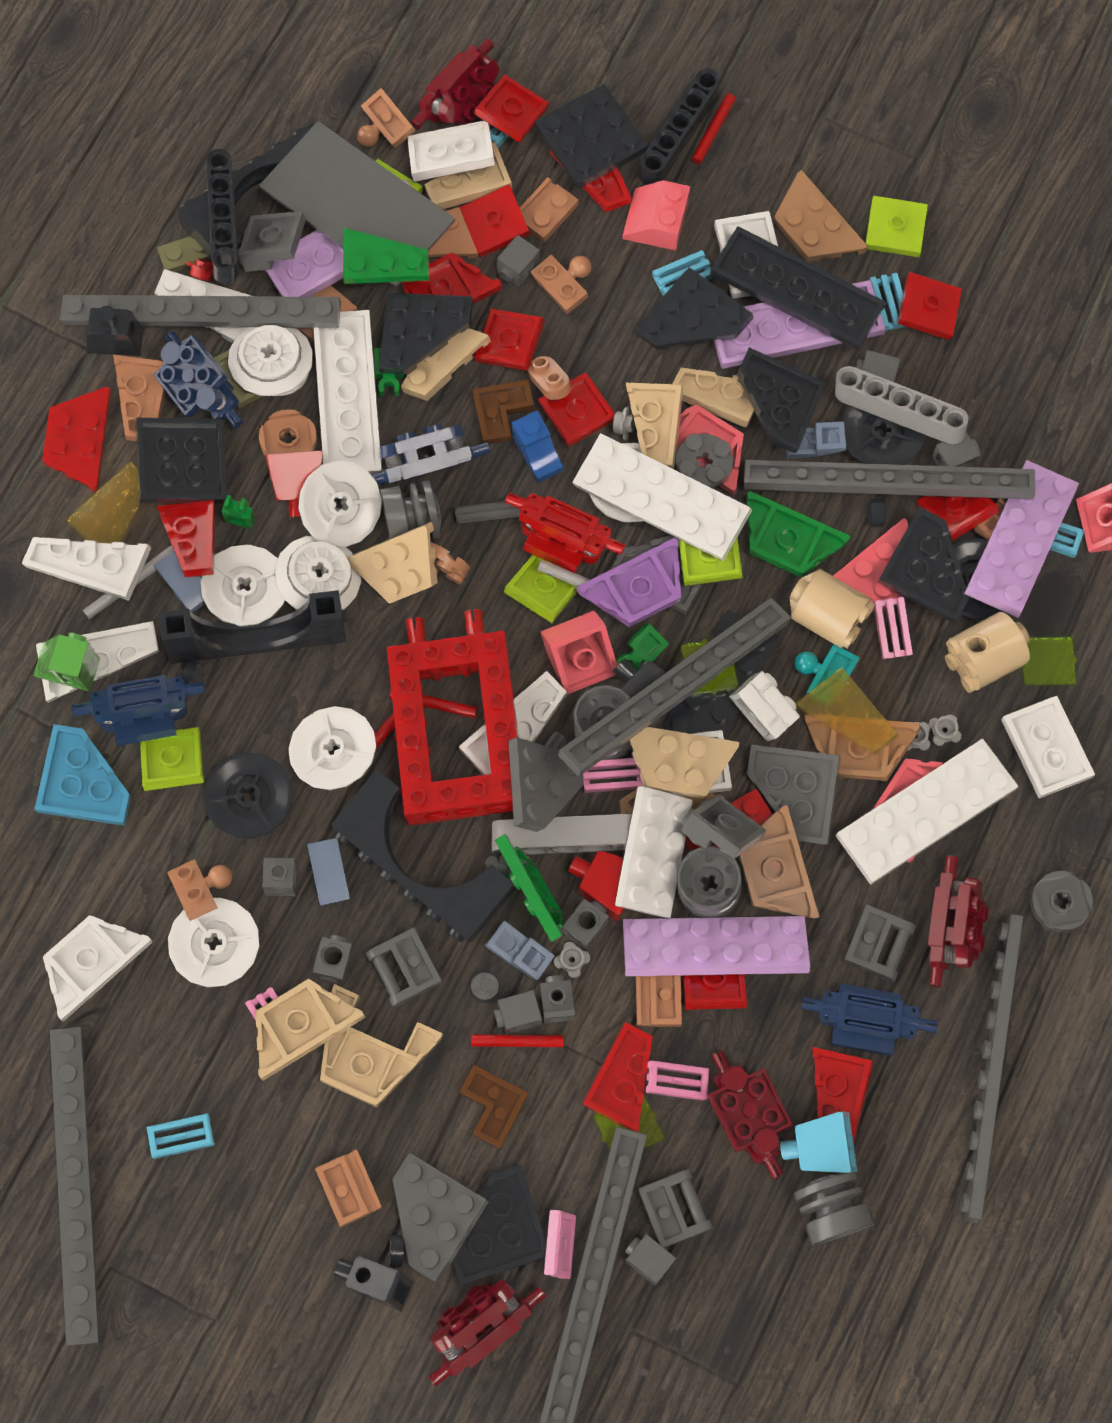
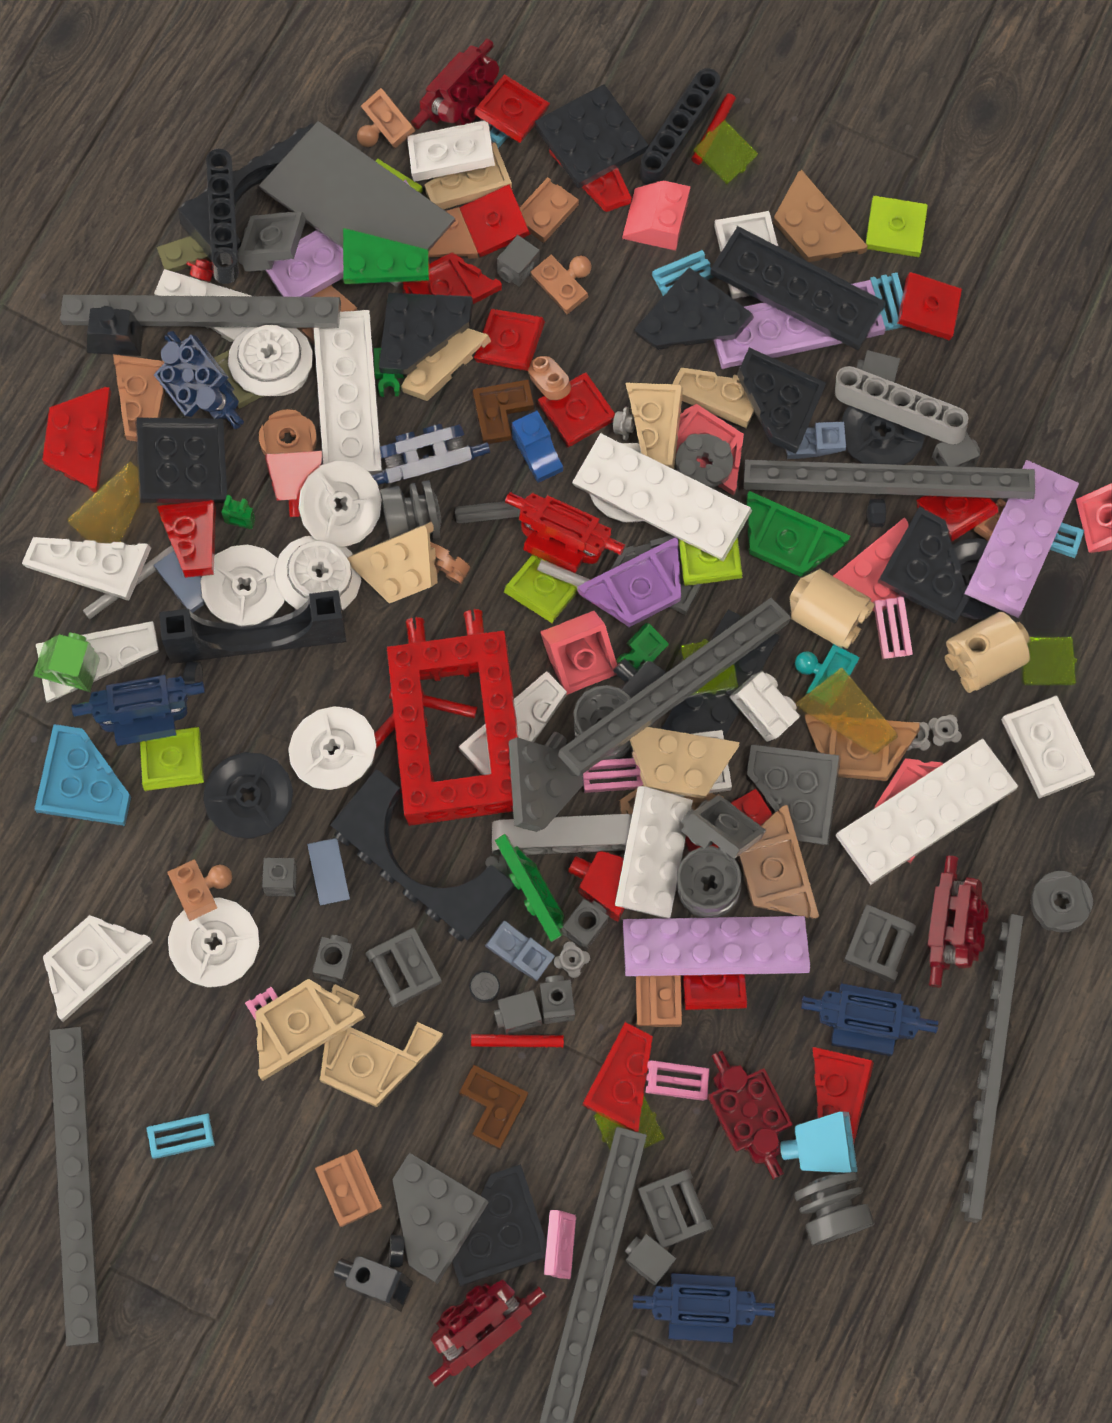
none -> dark blue piece [633,1273,775,1343]
none -> clear neon green piece [694,120,758,184]

